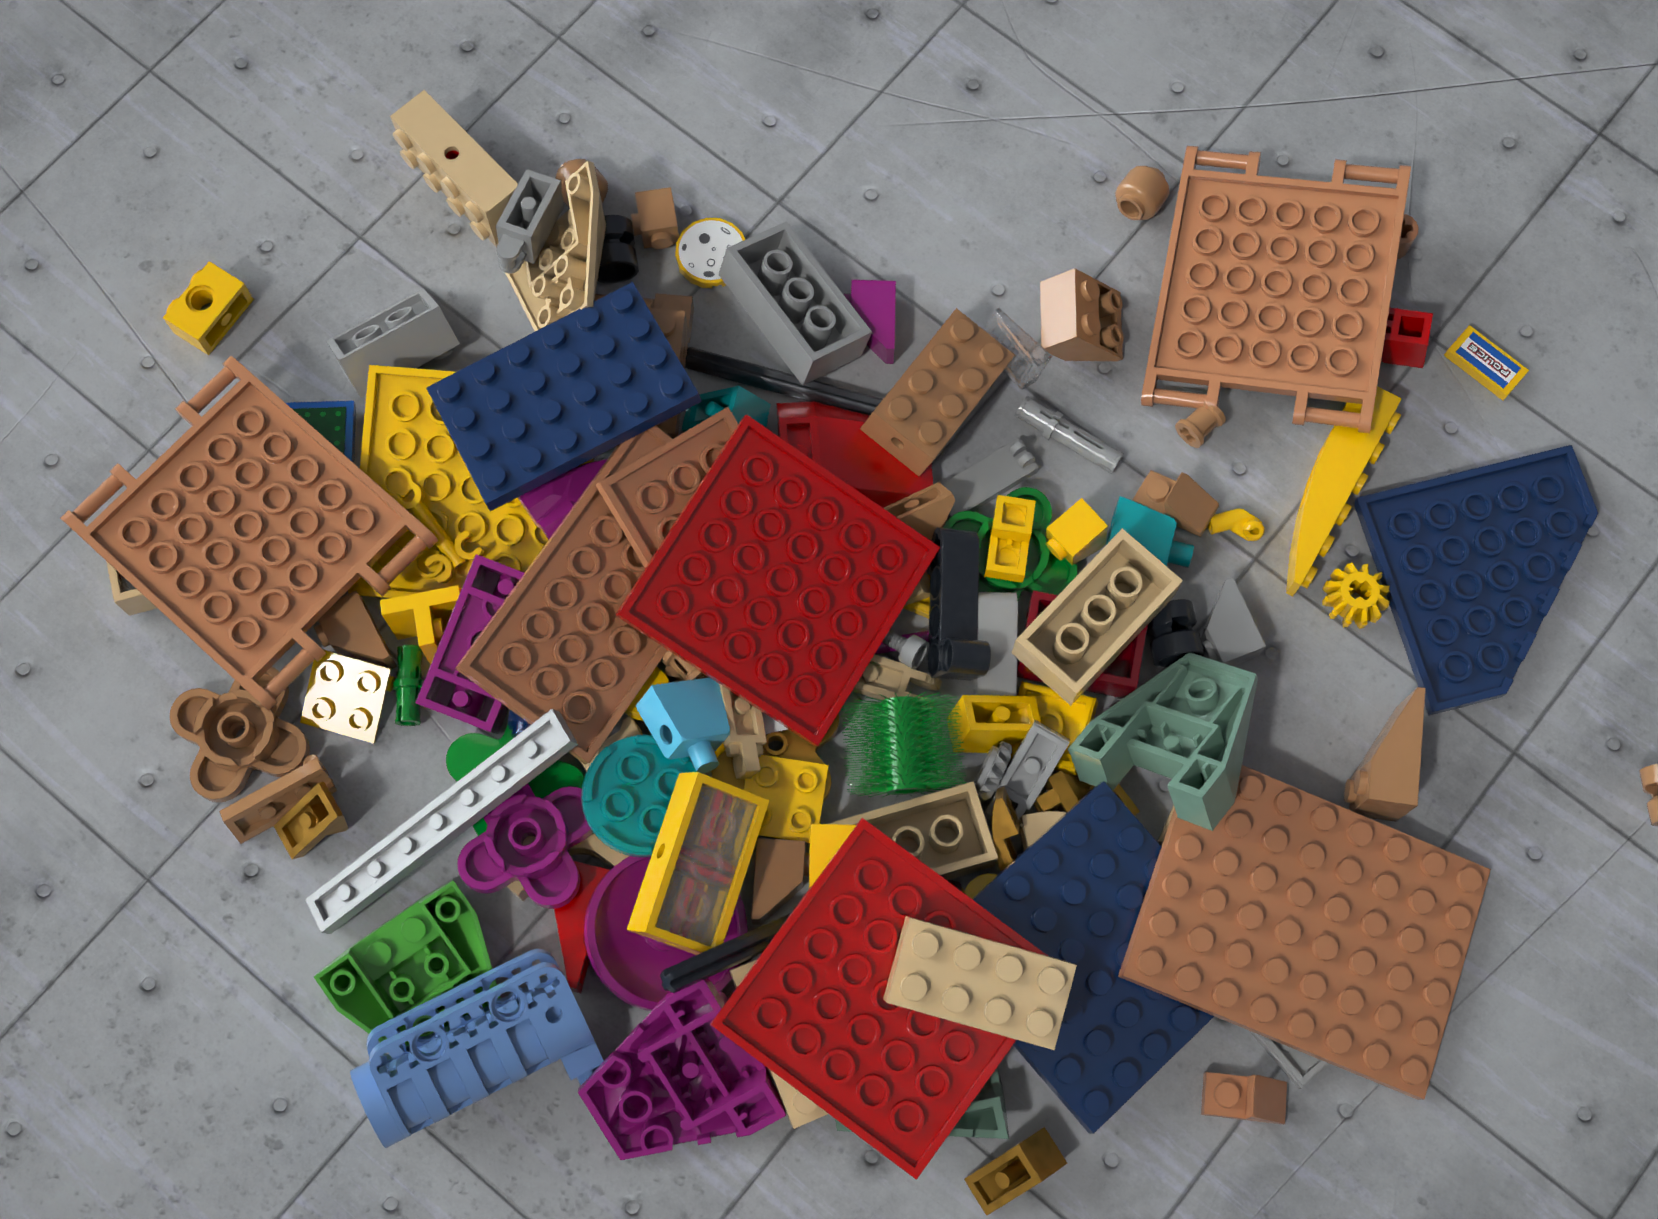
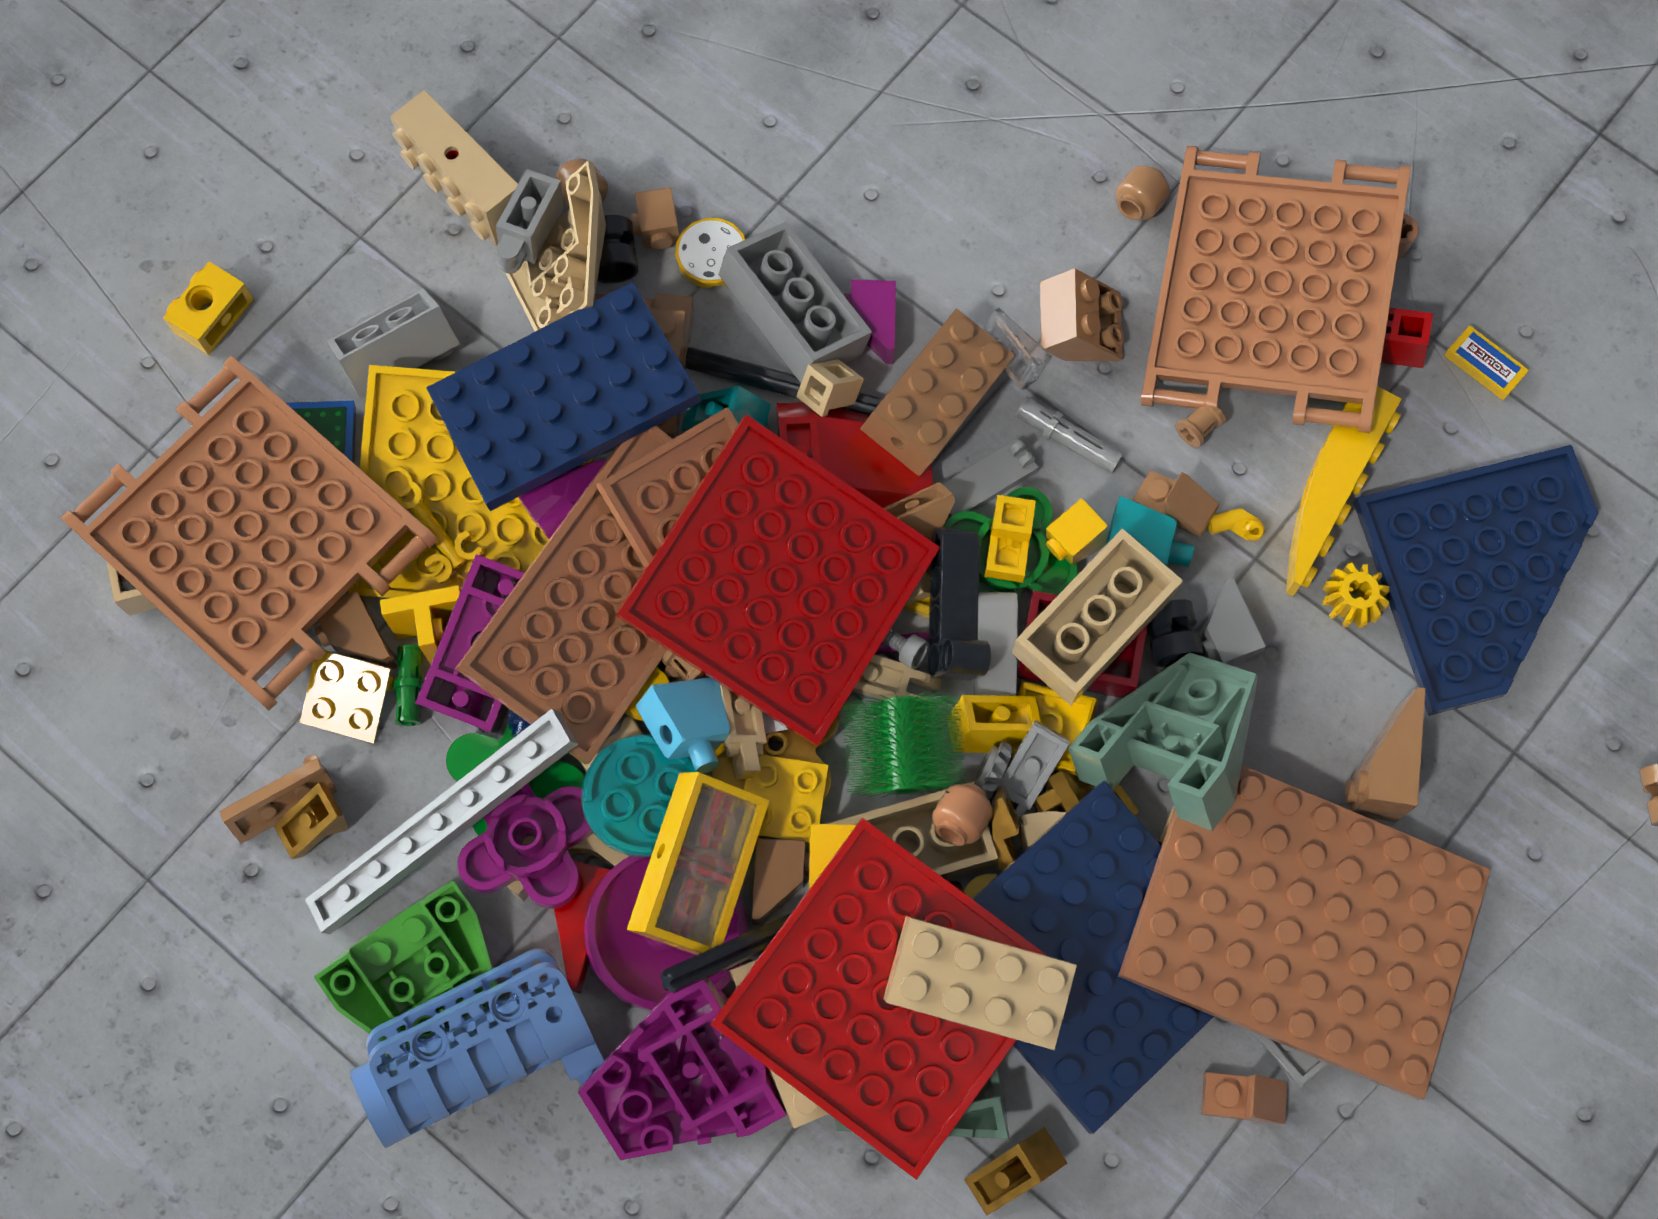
medium nougat plant [170,667,310,802] -> none
none -> tan brick [796,359,864,417]
none -> nougat head [932,784,993,846]

